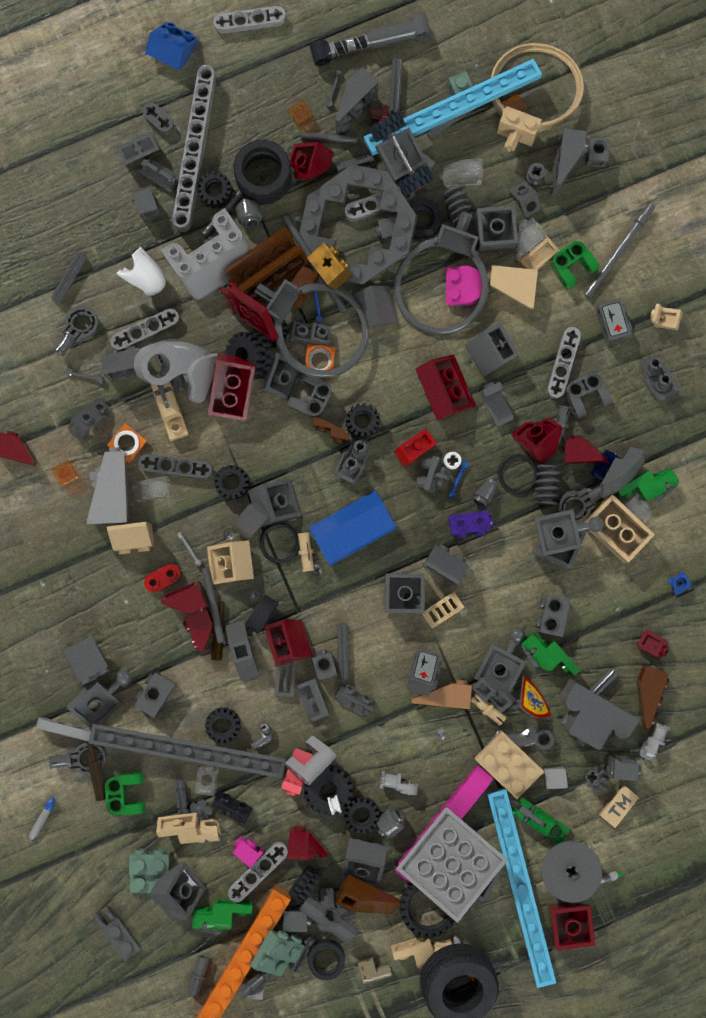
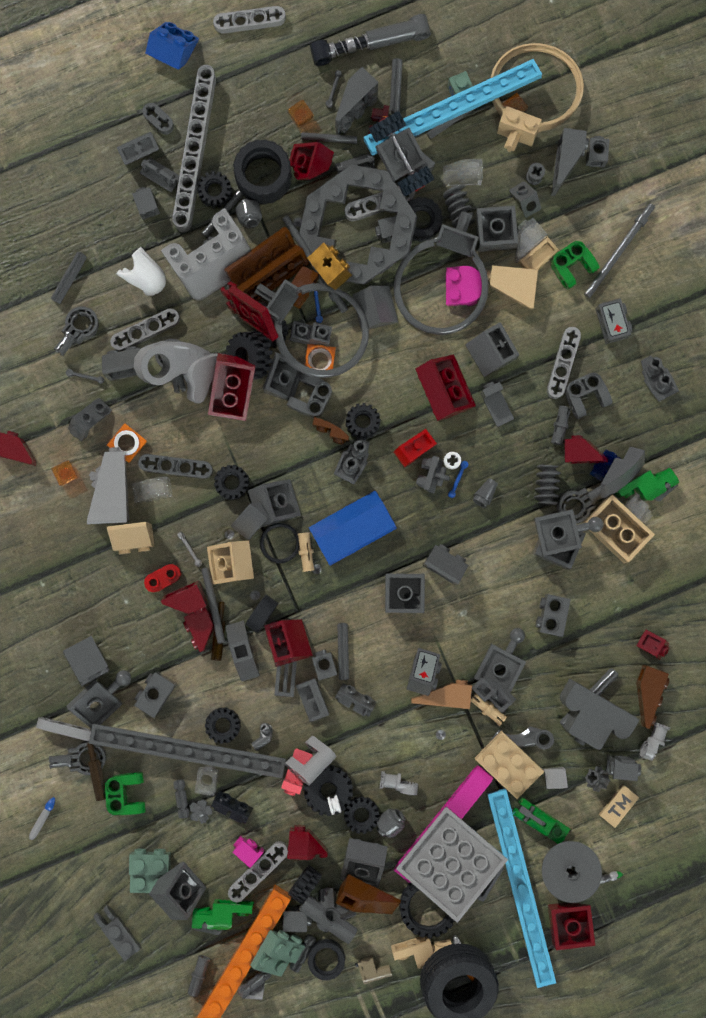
tan plate [151,381,189,441] -> none
tan plate [156,813,221,844] -> none
tan slope [422,592,465,628] -> none
dark purple brick [448,511,493,539] -> none
black tyre [498,454,538,494] -> none
dark red slope [511,418,563,465] -> none
shield [511,676,551,719] -> none
green plate [520,632,580,676] -> none
tan bracket [651,304,683,330] -> none
blue plate [668,572,691,595] -> none

